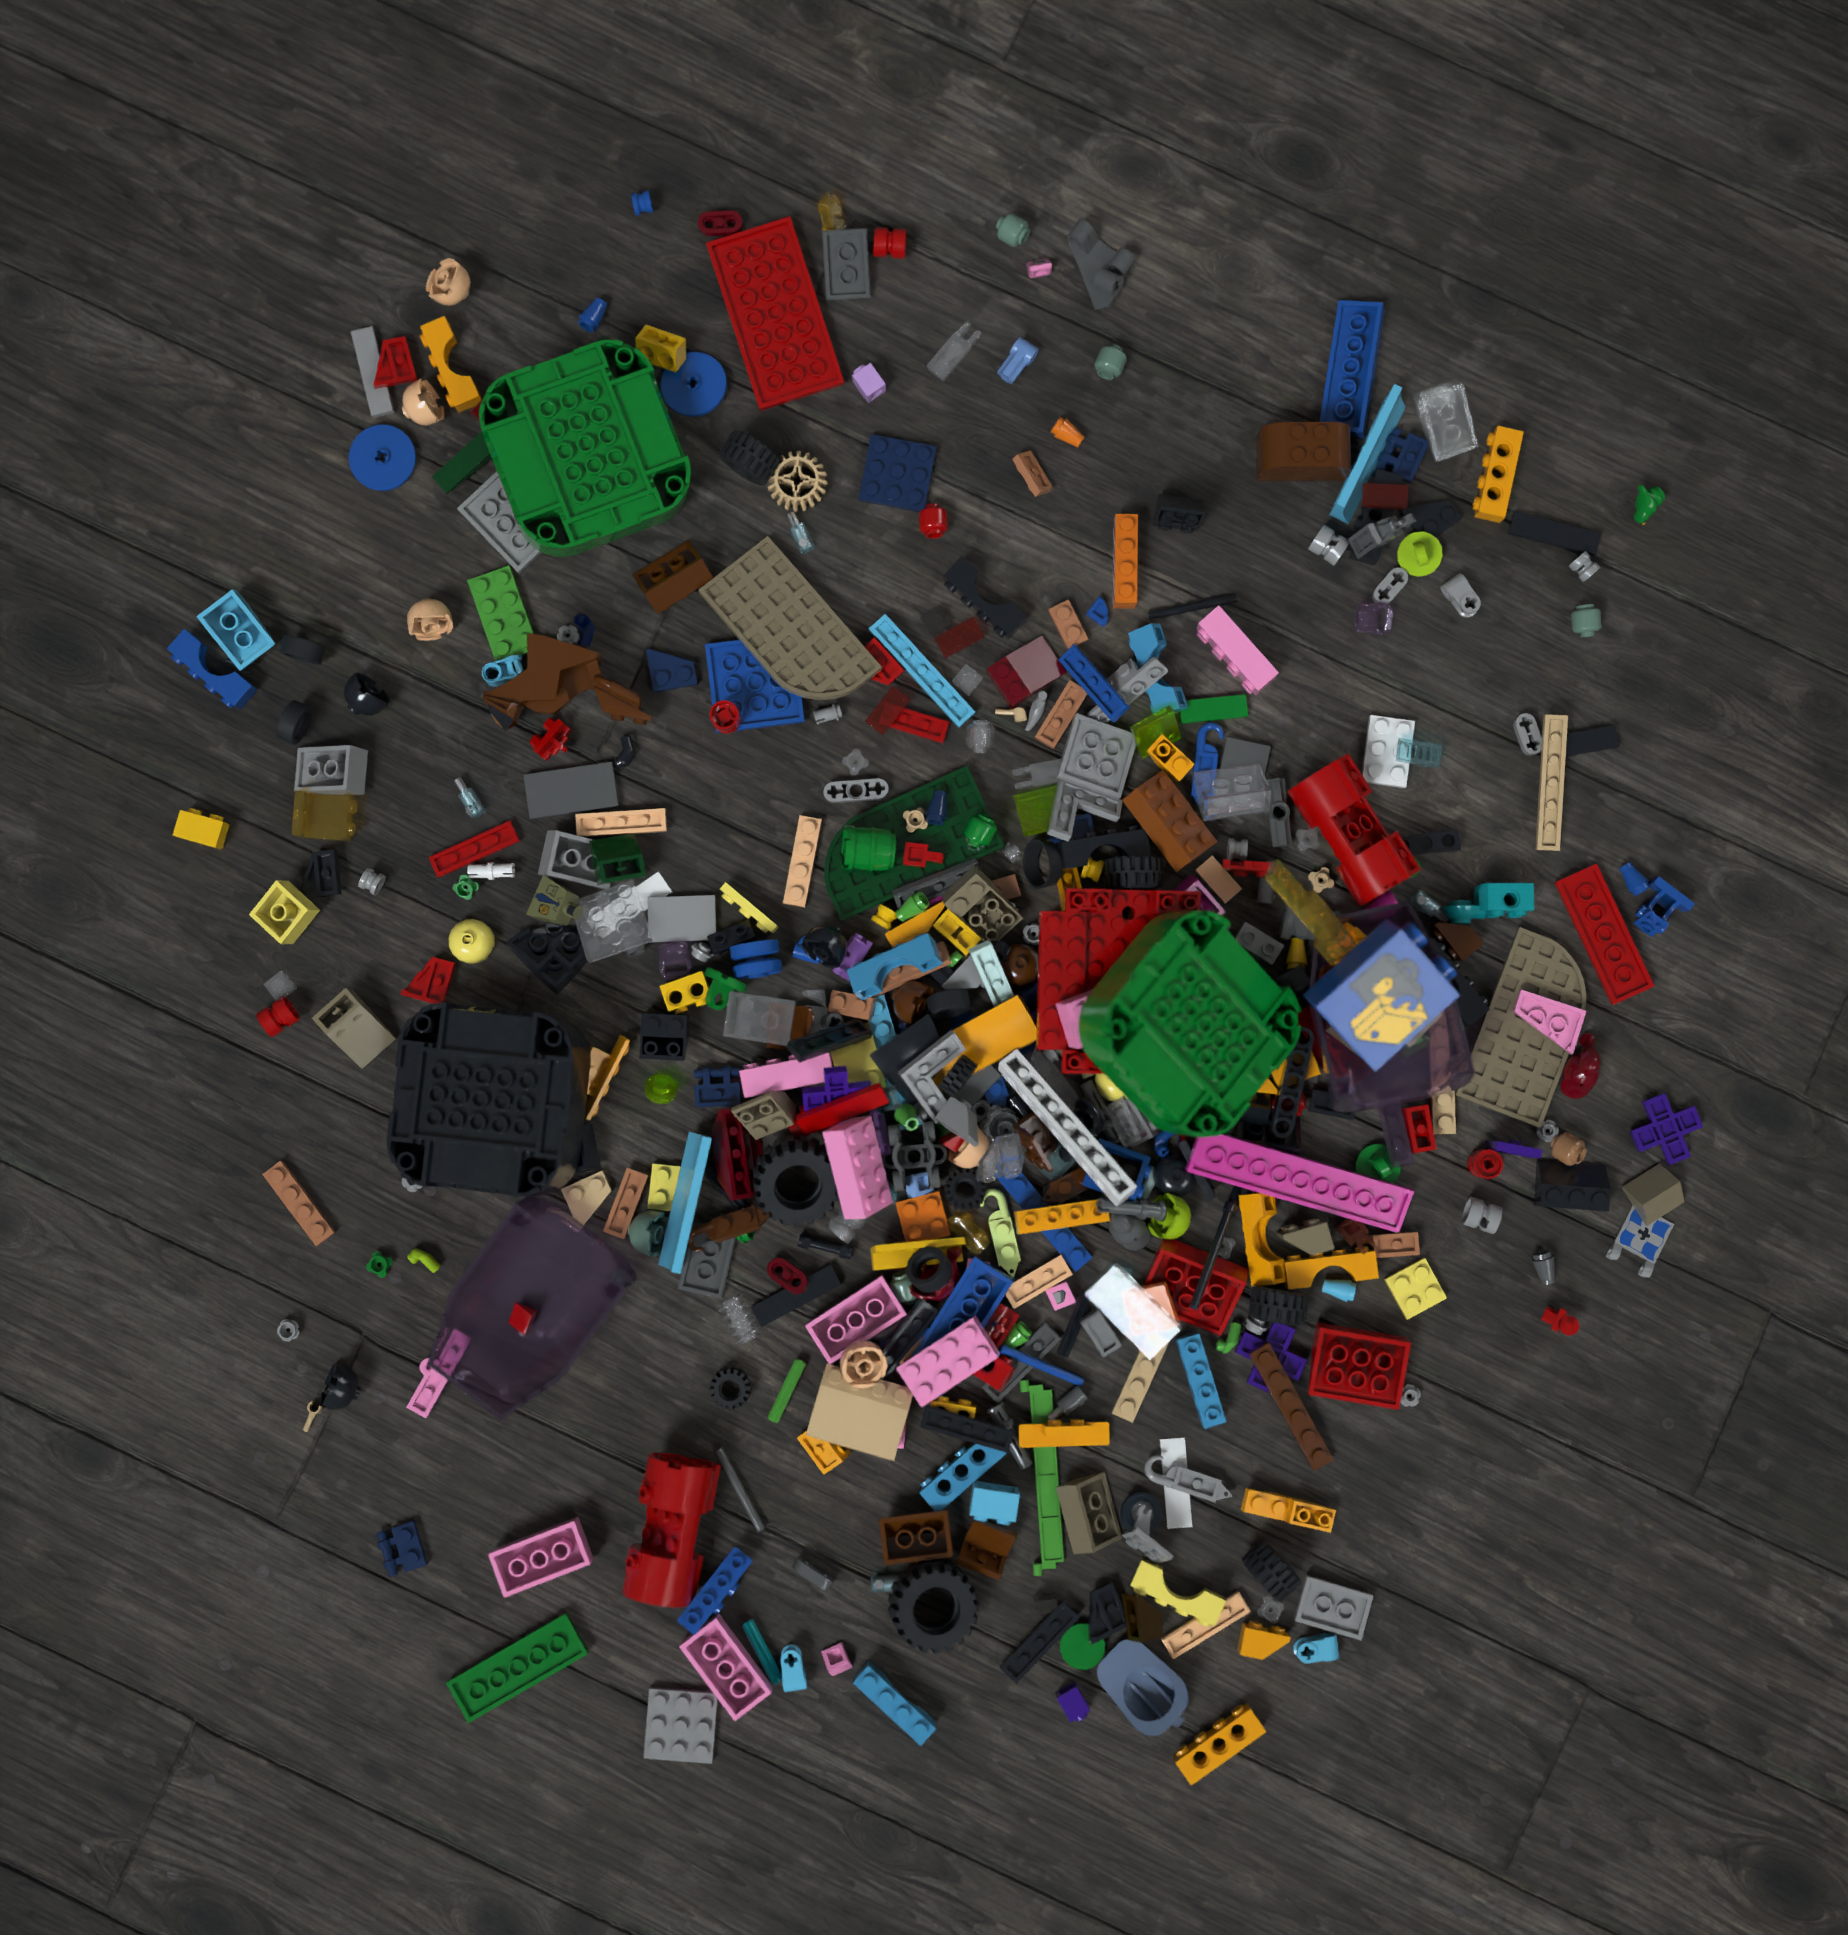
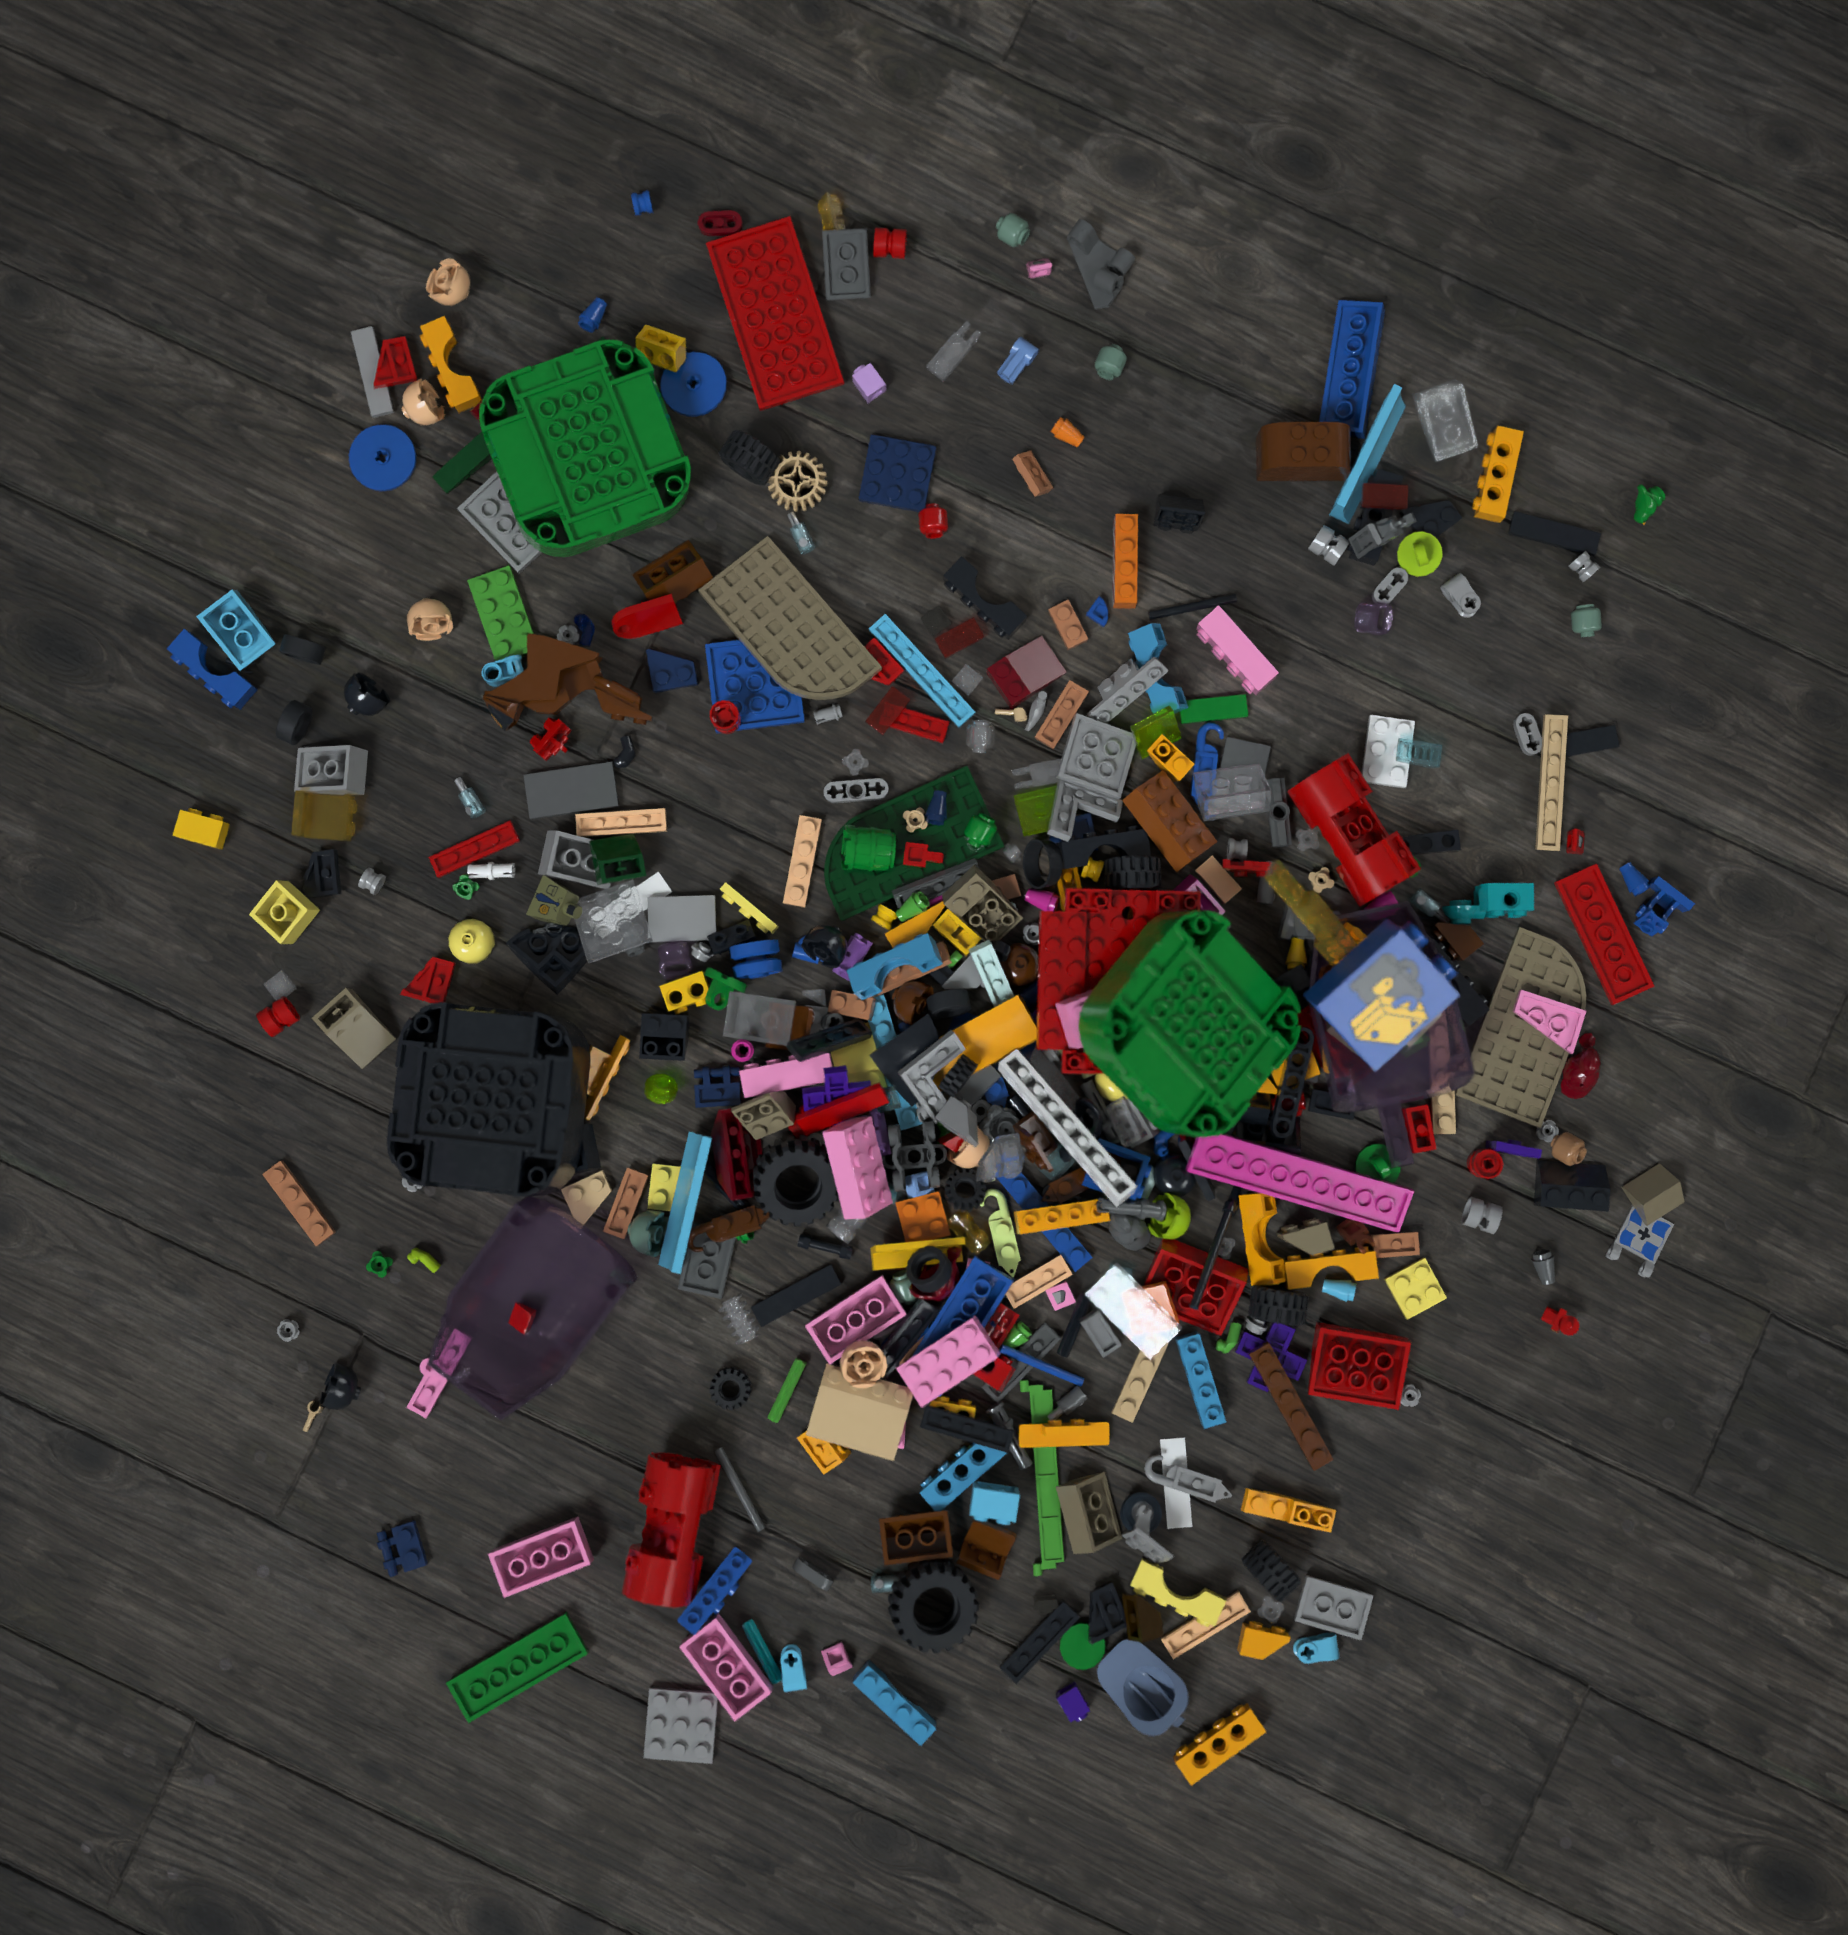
dark red plate [767,1258,808,1294] -> none
bright green cone [894,1104,919,1131] -> none
blue tile [1058,644,1130,723] -> none
light grey brick [1234,922,1284,966] -> none
dark blue plate [1376,428,1430,484] -> none
dark purple plate [1630,1093,1703,1165] -> none
none -> red tile [611,594,683,639]
none -> dark pink cone [731,1039,754,1062]
none -> dark pink cone [1025,888,1060,911]
none -> red slope [1566,829,1585,854]

